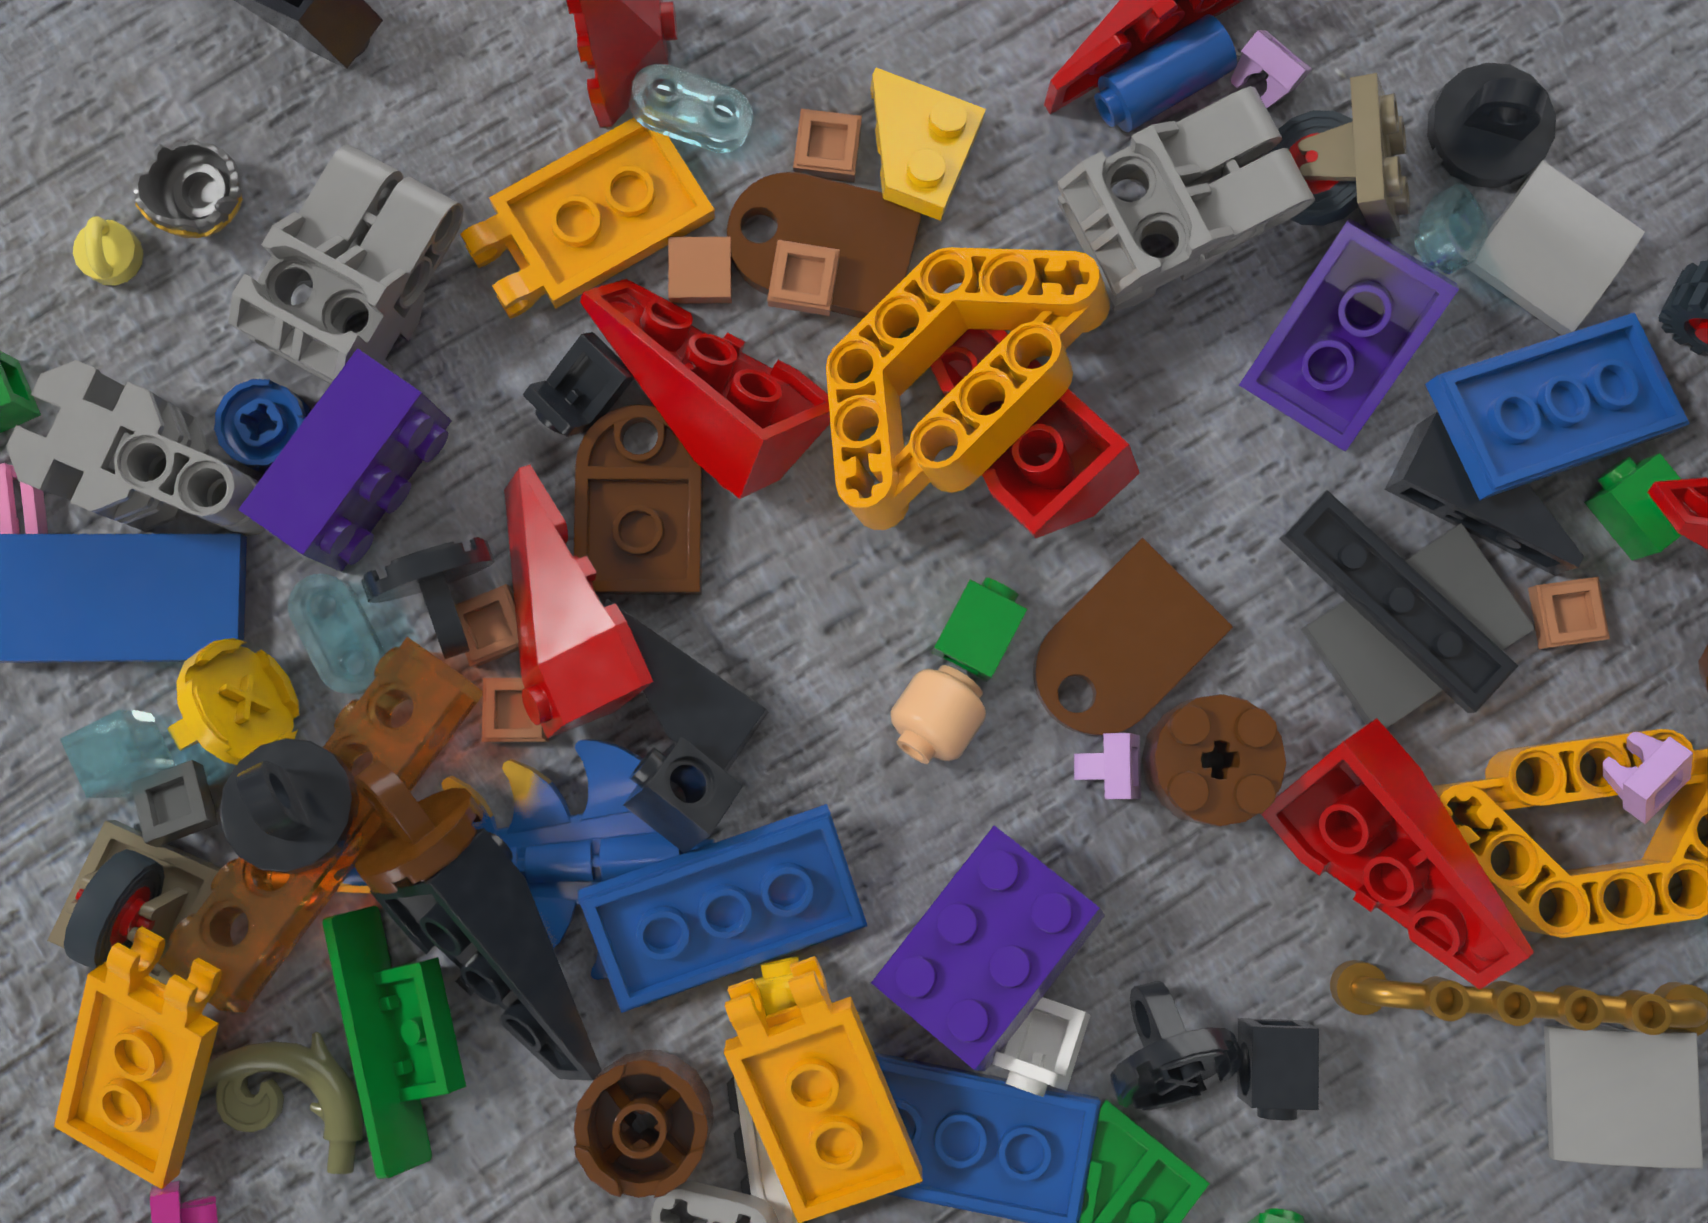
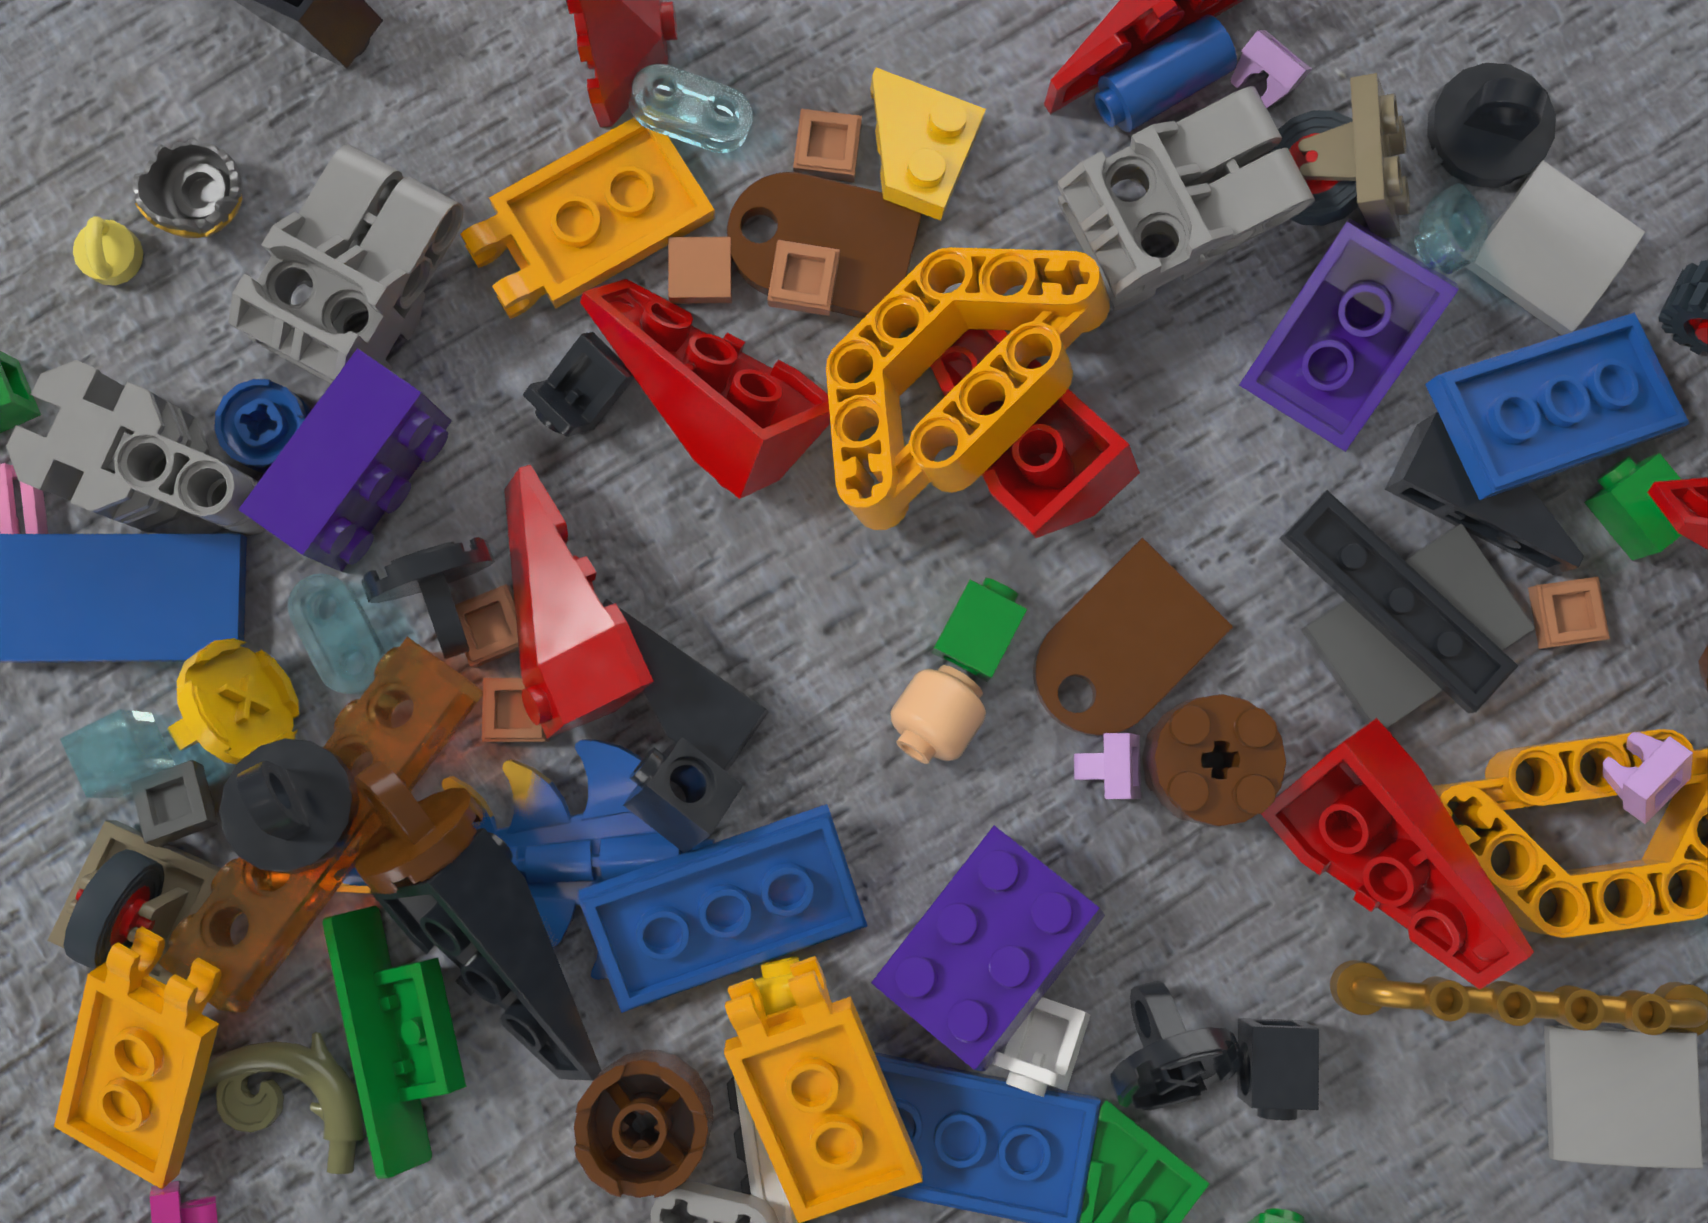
reddish brown tile [574,405,703,595] -> none

